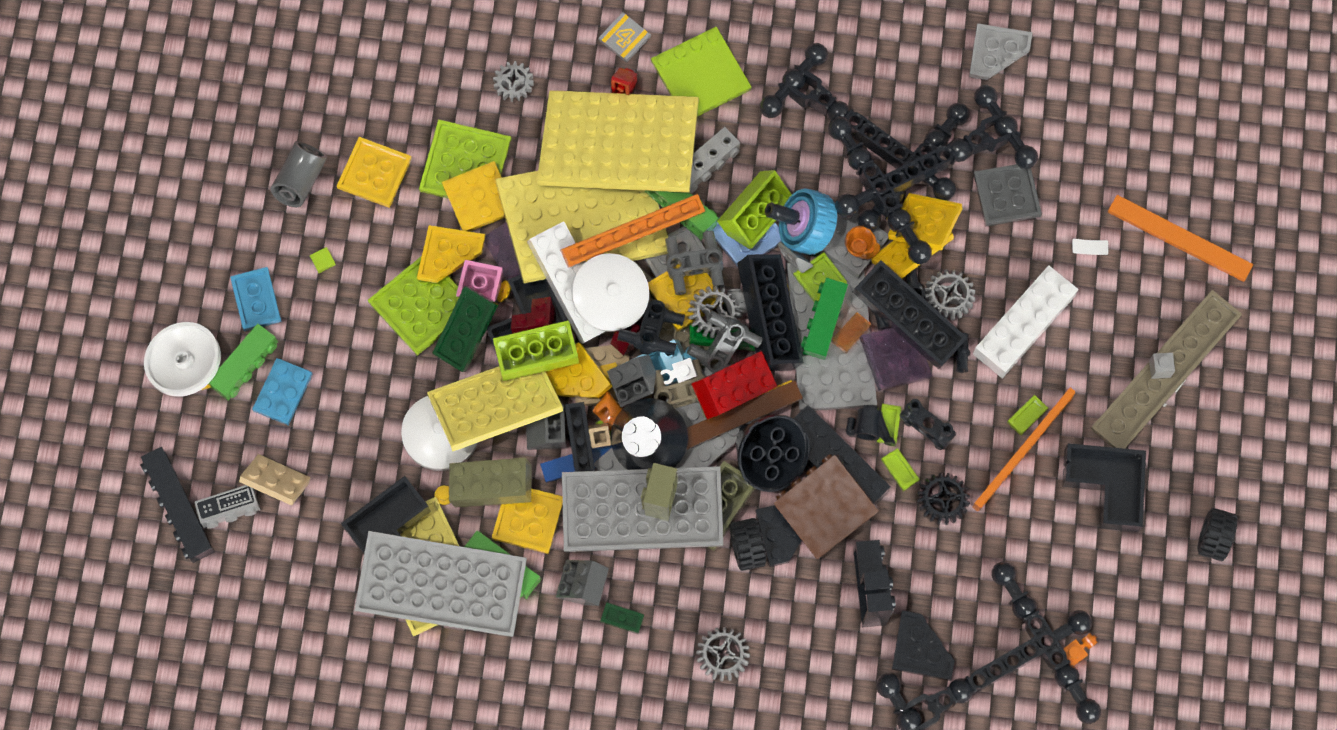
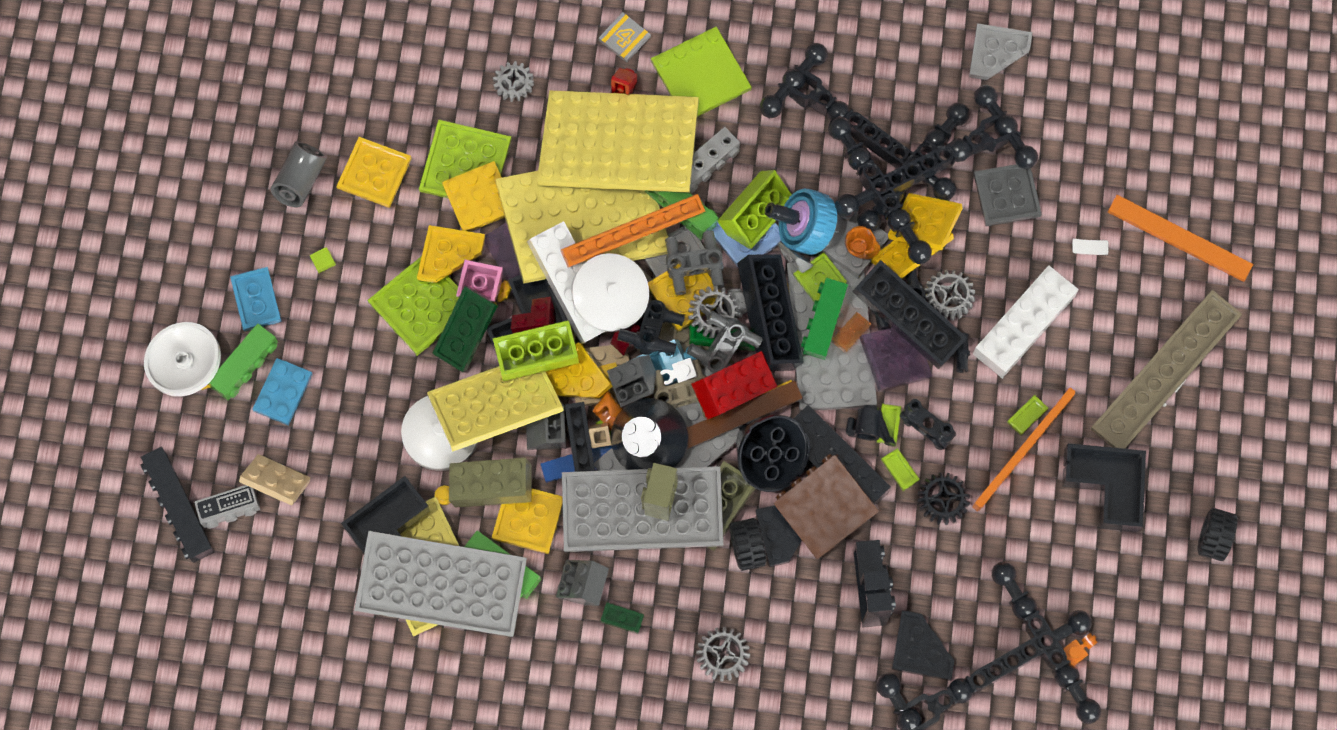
light grey brick [1149,352,1175,379] -> none

